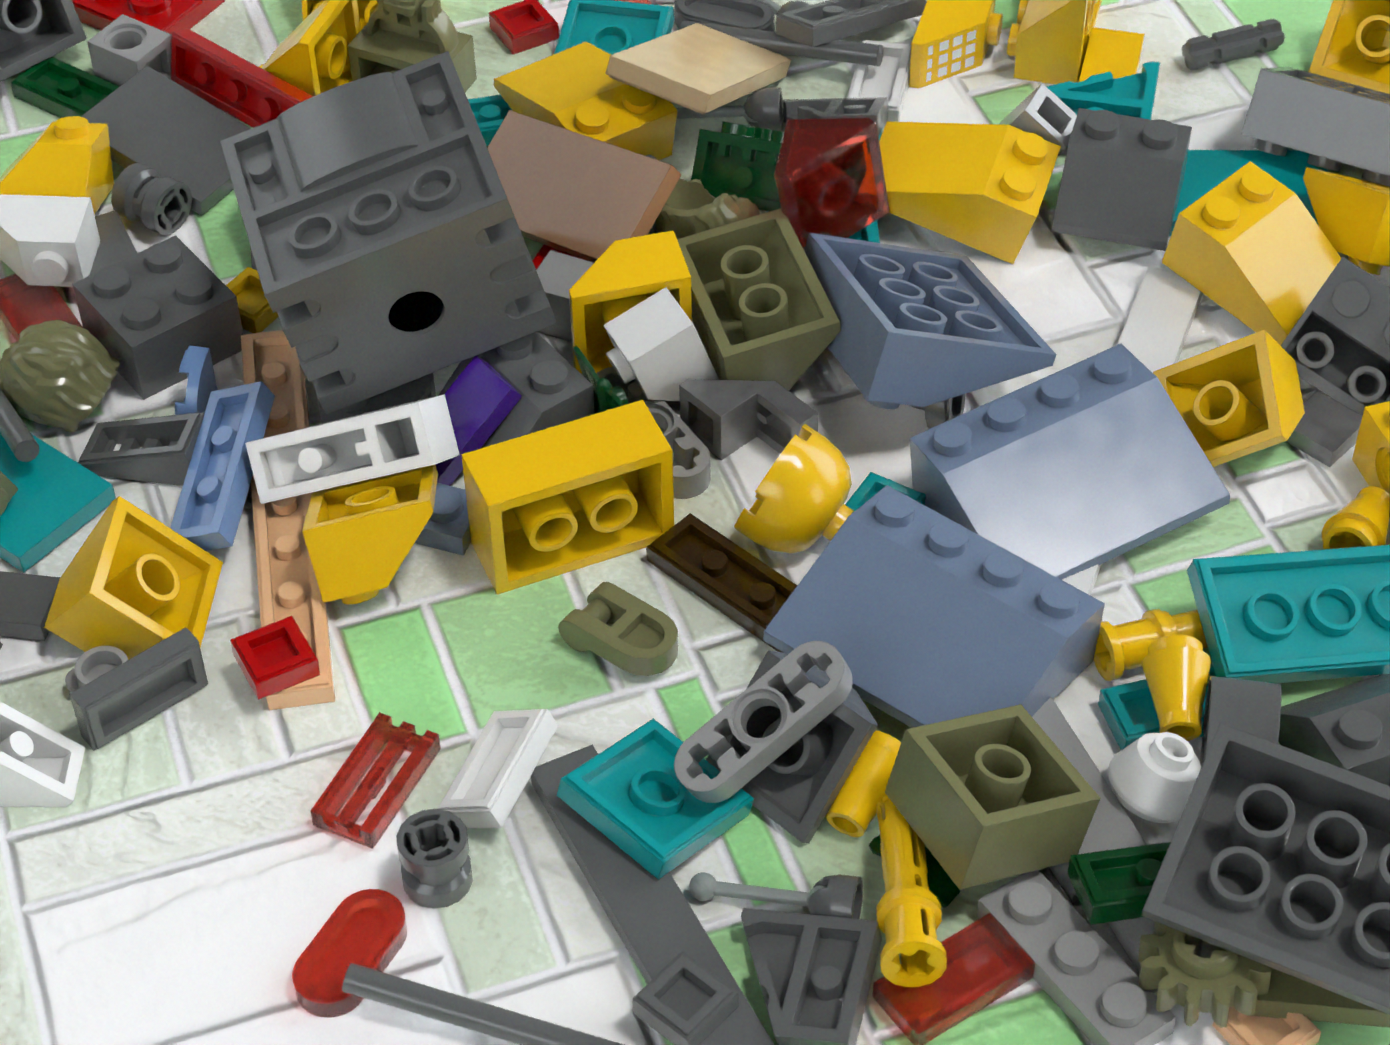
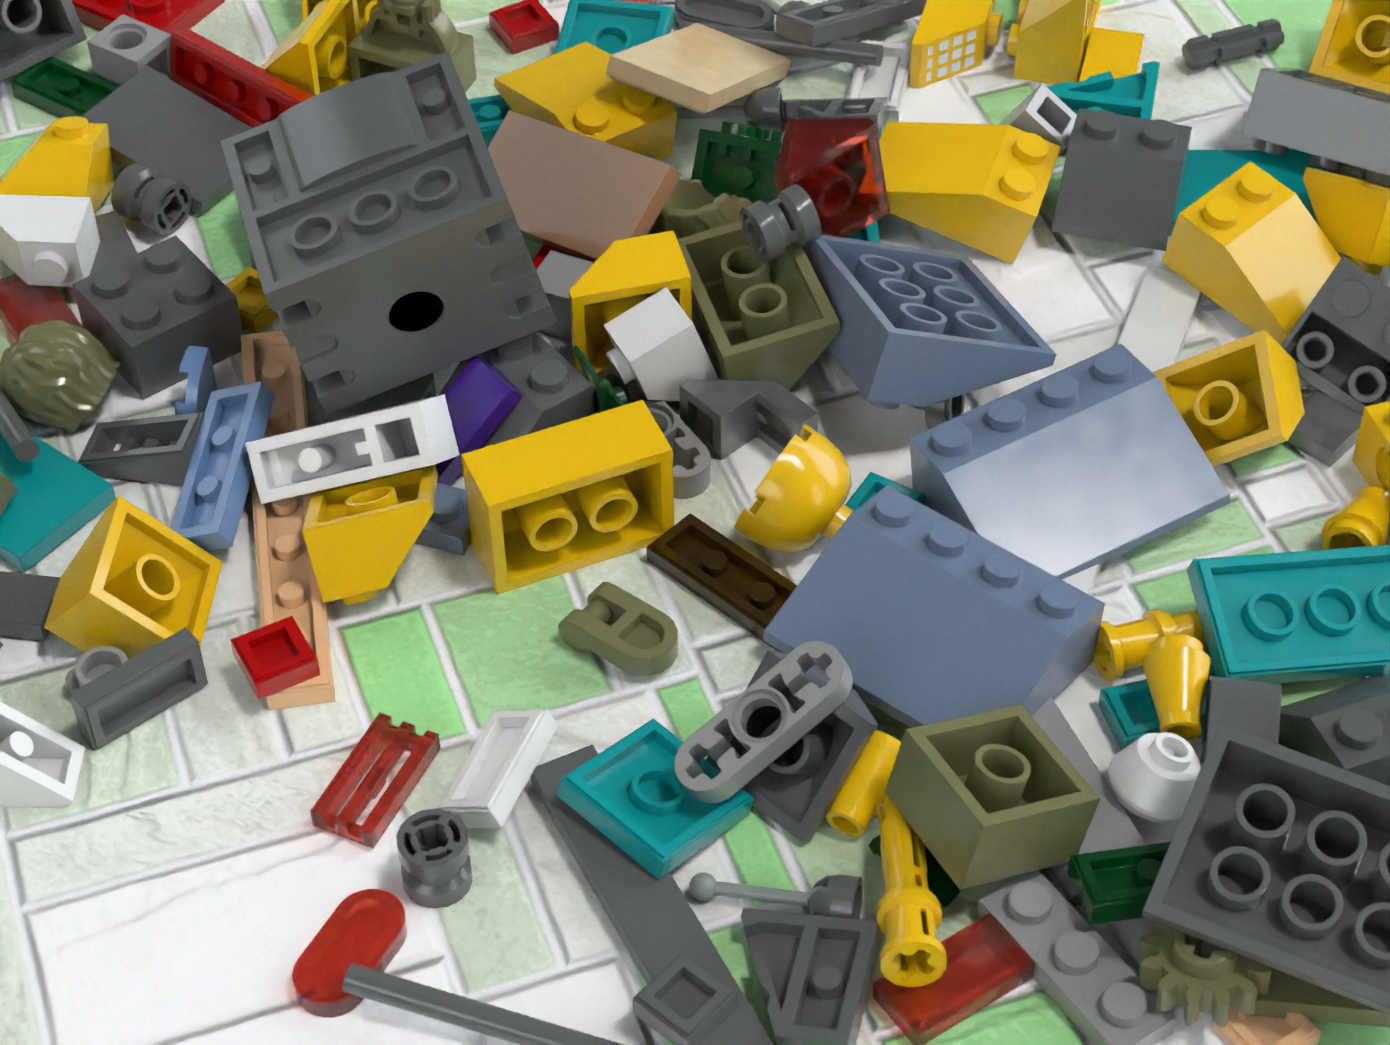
none -> dark grey wheel [740,184,822,263]

